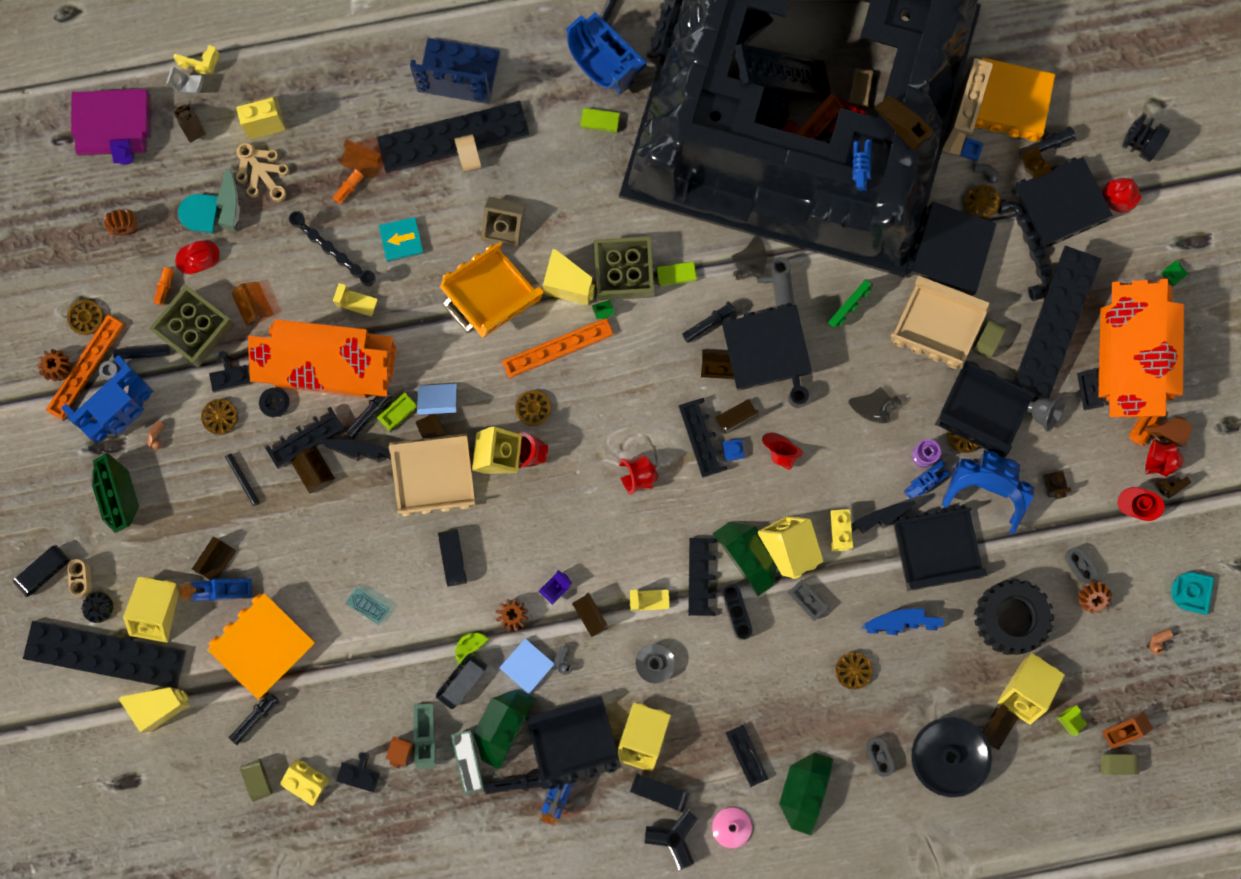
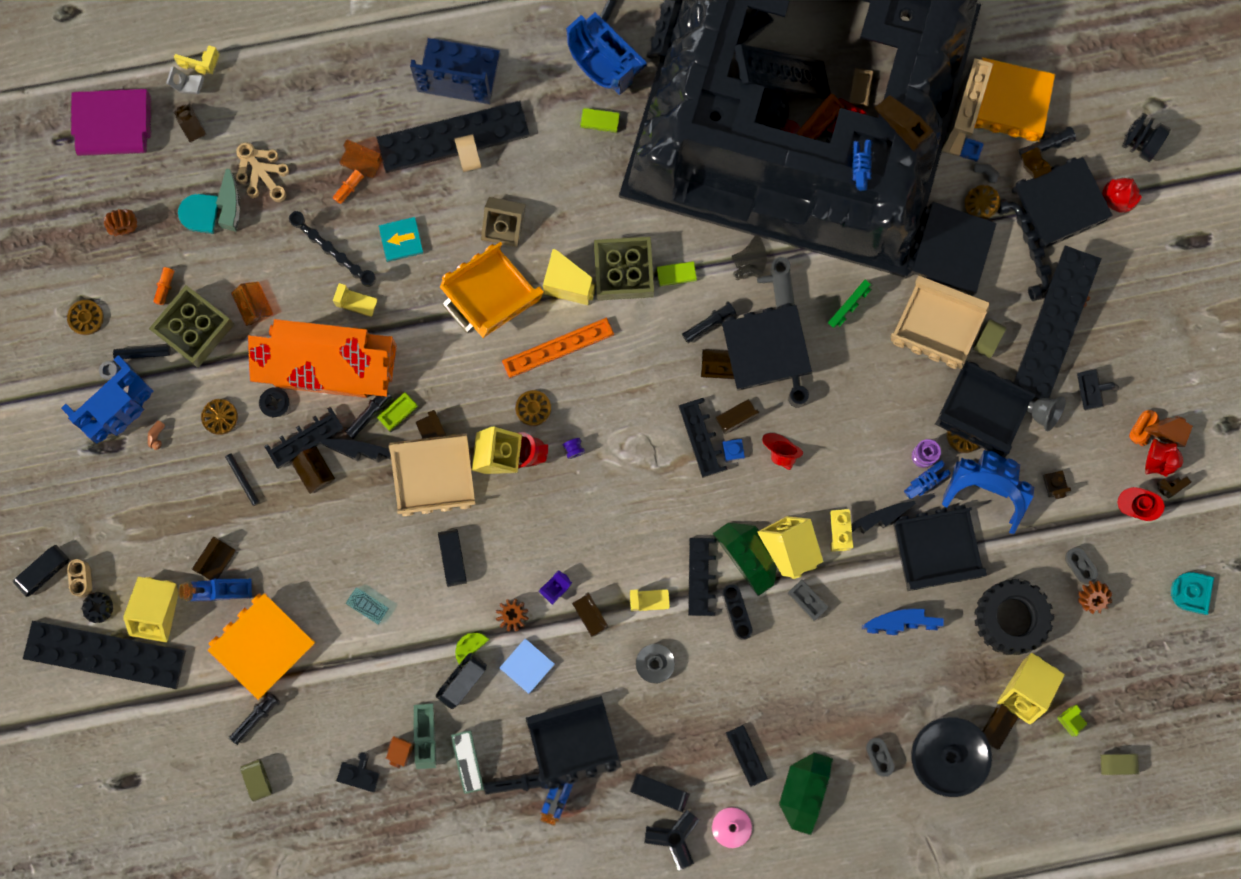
dark orange gear [36,349,71,382] -> none
orange tile [46,314,125,420] -> none
dark green wedge [92,453,139,533] -> none
dark purple bracket [109,139,136,165] -> none
light yellow slope [119,688,190,732] -> none
red piece [175,240,220,274] -> none
black plate [209,351,251,393] -> none
light yellow slope [236,96,286,140] -> none
light yellow bracket [280,759,330,806] -> none
light blue tile [417,384,457,415] -> none
dark green wedge [473,690,536,769] -> none
dark grey arm [554,645,572,675] -> none
green plate [592,300,615,319] -> none
light yellow slope [617,702,671,772] -> none
red helmet [619,455,658,495] -> none
pearl gold wheel [835,652,873,689] -> none
clear smoke arm [848,387,901,423] -> none
orange panel [1099,279,1184,418] -> none
dark orange slope [1102,711,1153,749] -> none
nougat arm [1150,629,1173,655] -> none
green plate [1160,260,1188,287] -> none
none -> dark purple wheel [562,438,585,459]

